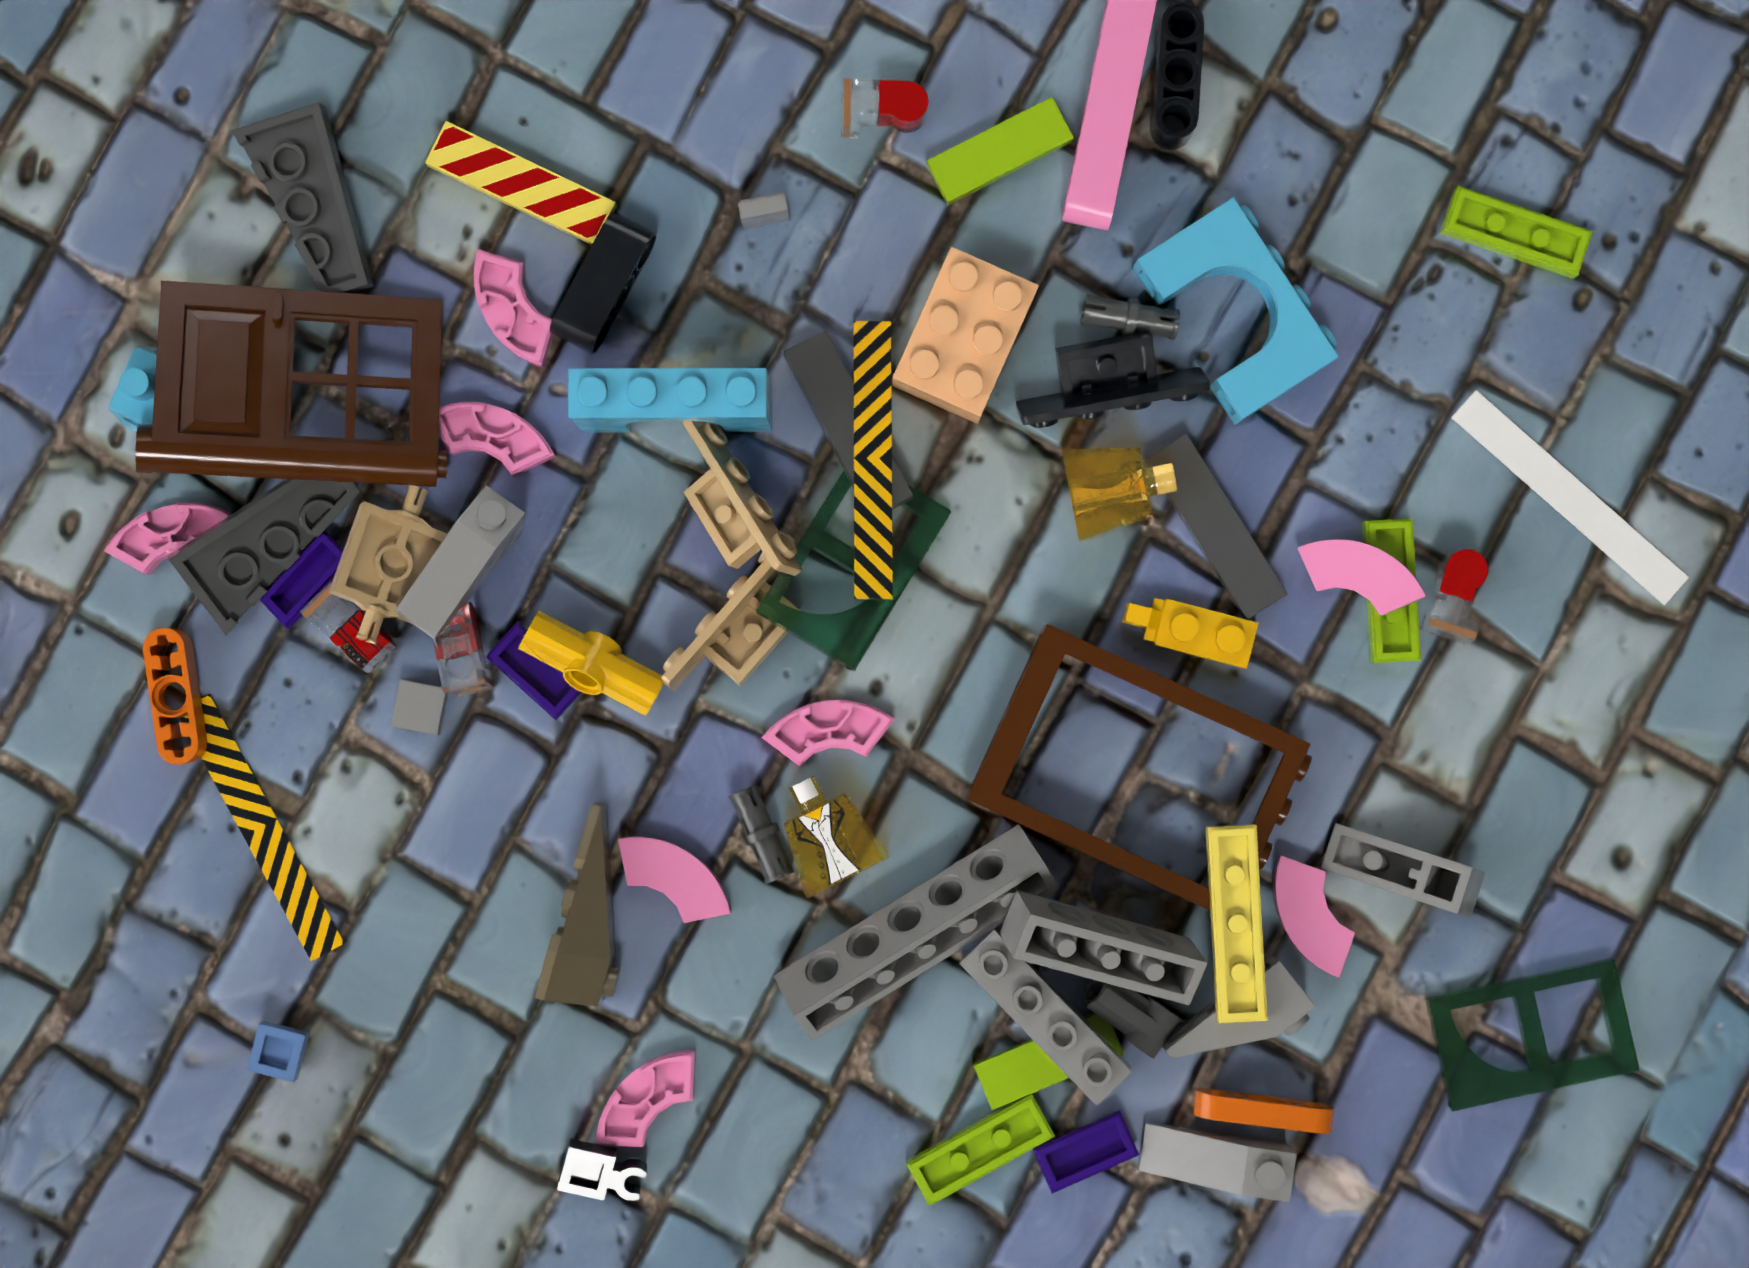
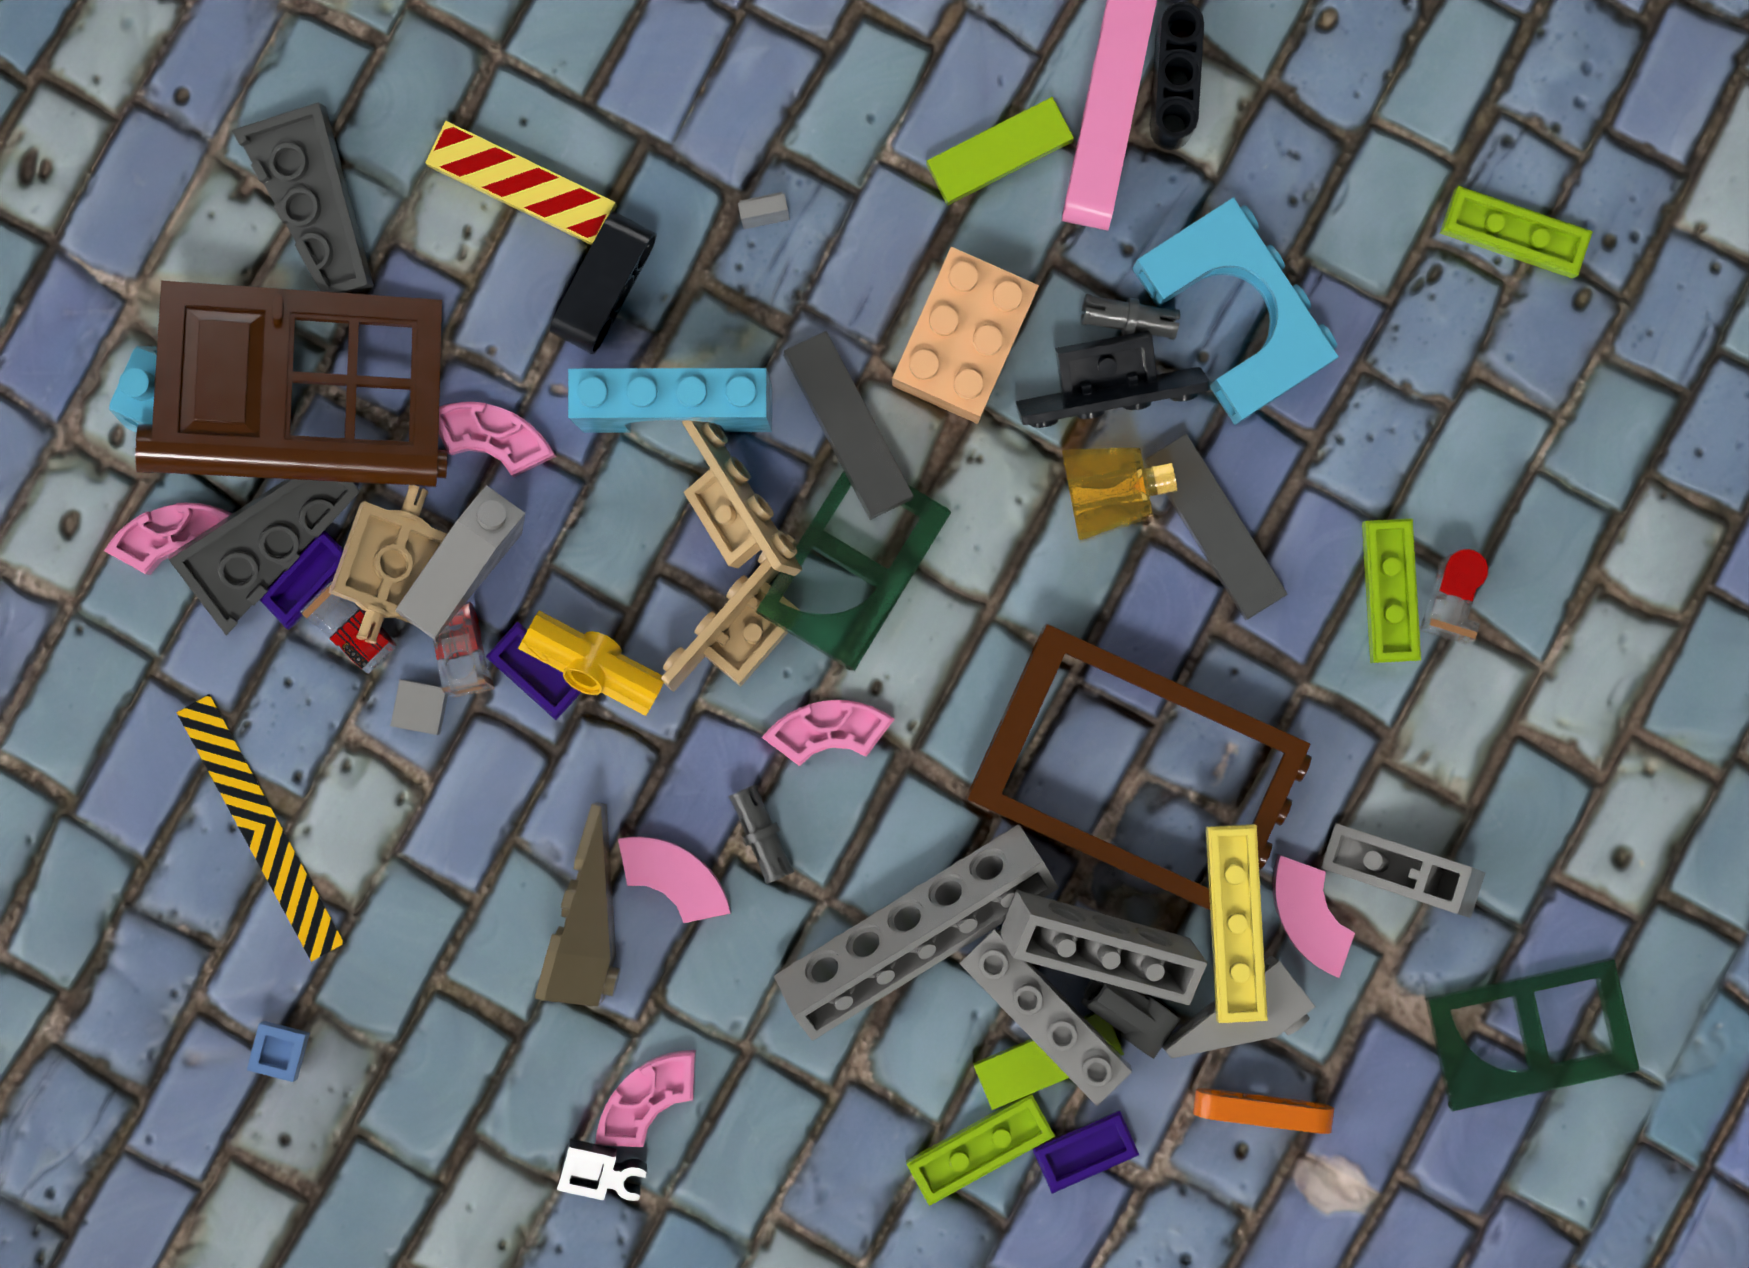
orange beam [143,628,207,765] -> none
bright pink tile [474,249,554,368] -> none
clear yellow torso [784,775,889,898] -> none
leg [841,78,929,138] -> none
sticker [853,321,893,599] -> none
yellow hinge [1122,598,1259,669] -> none
light grey slope [1138,1121,1297,1202] -> none
bright pink tile [1298,539,1427,616] -> none
white sticker [1451,390,1689,606] -> none

